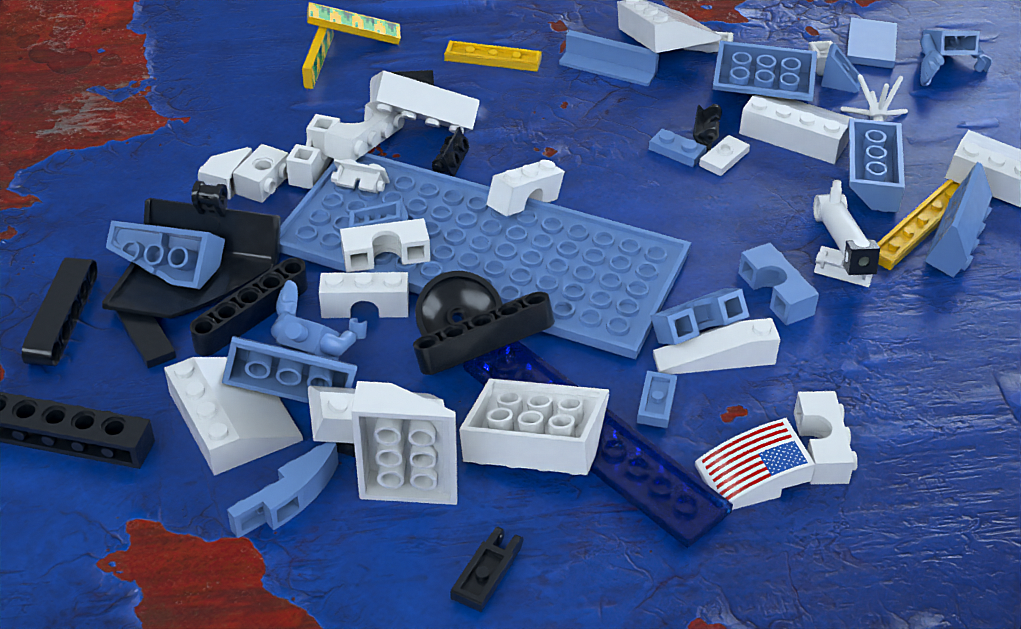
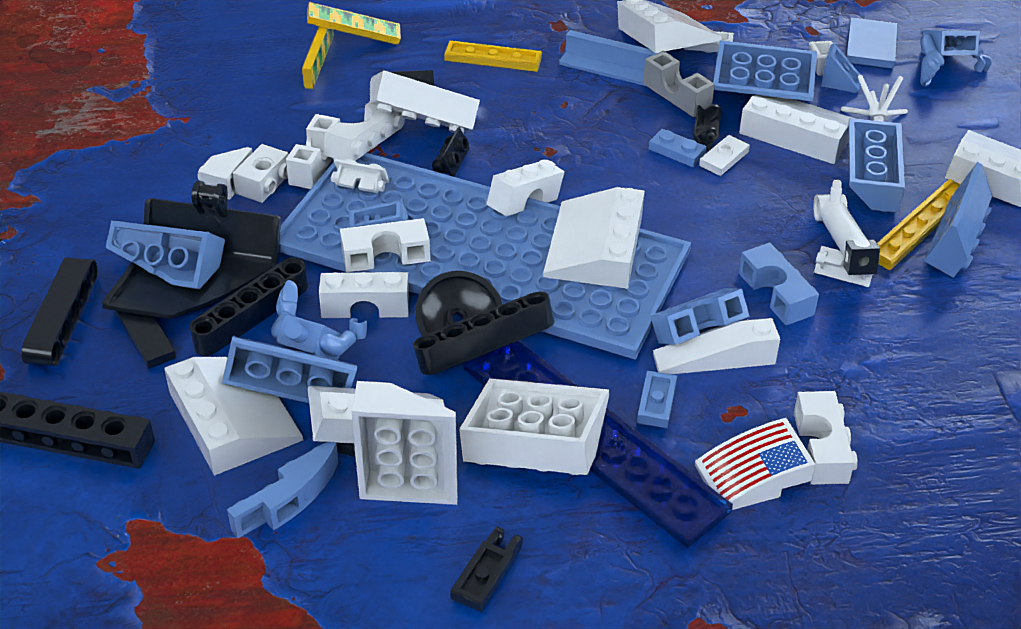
none -> white slope [543,187,644,289]
none -> light grey arch [643,51,715,117]

